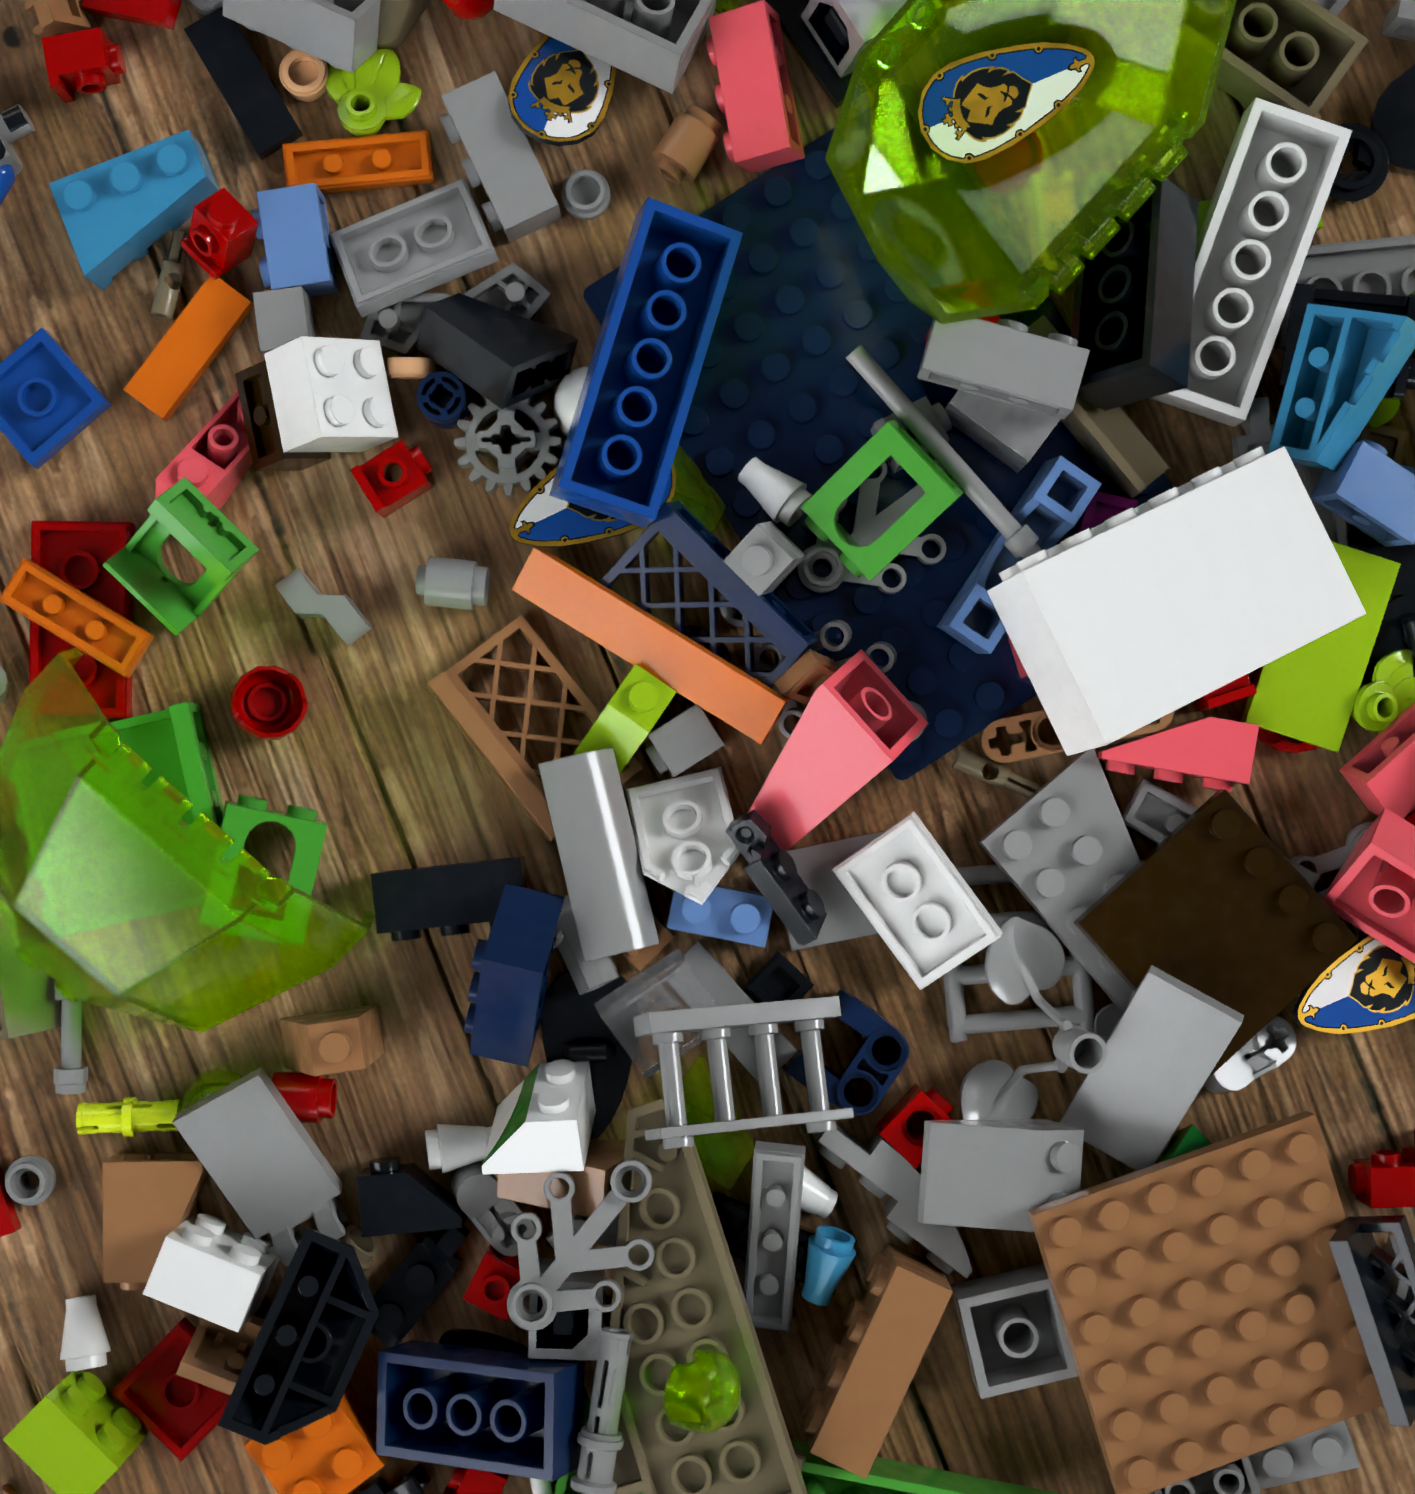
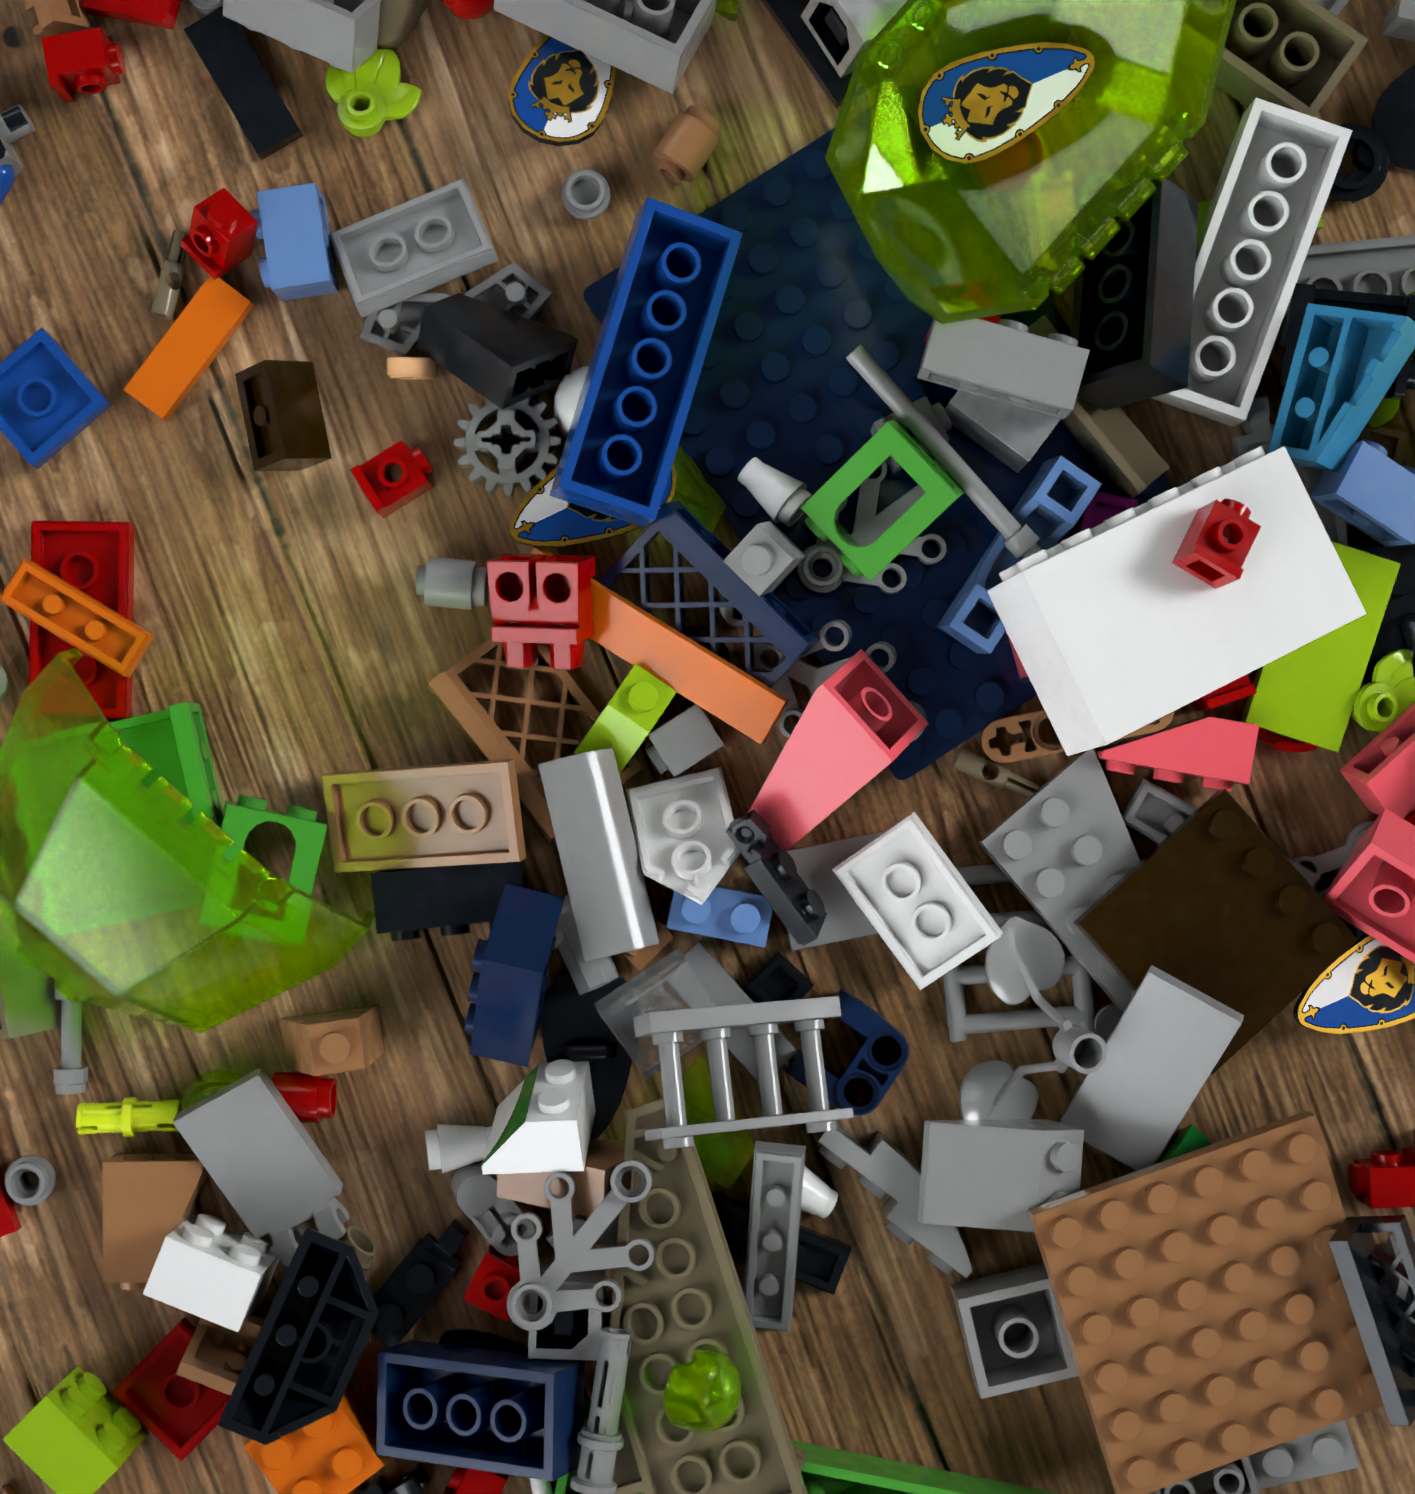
dark azure wedge [48,129,219,290] -> none
white cone [60,1294,111,1372] -> none
bright green panel [102,477,259,636] -> none
coral slope [155,391,252,510] -> none
red hair [231,666,308,740] -> none
light grey brick [252,286,316,355] -> none
white brick [264,336,399,452] -> none
light grey piece [276,567,372,646] -> none
light nougat tile [279,49,329,102] -> none
orange tile [282,130,435,194] -> none
black slope [356,1157,468,1237] -> none
dark blue wheel [417,372,472,429] -> none
light grey brick [439,71,562,243] -> none
coral brick [706,0,805,174] -> none
medium nougat tile [774,649,839,705] -> none
dark azure cone [801,1225,856,1306] -> none
medium nougat brick [801,1242,953,1479] -> none
red brick [875,1083,954,1169] -> none
light grey piece [1203,1017,1297,1094] -> none
none -> medium nougat plate [321,759,527,873]
none -> red hips [486,554,595,670]
none -> red brick [1172,499,1261,589]

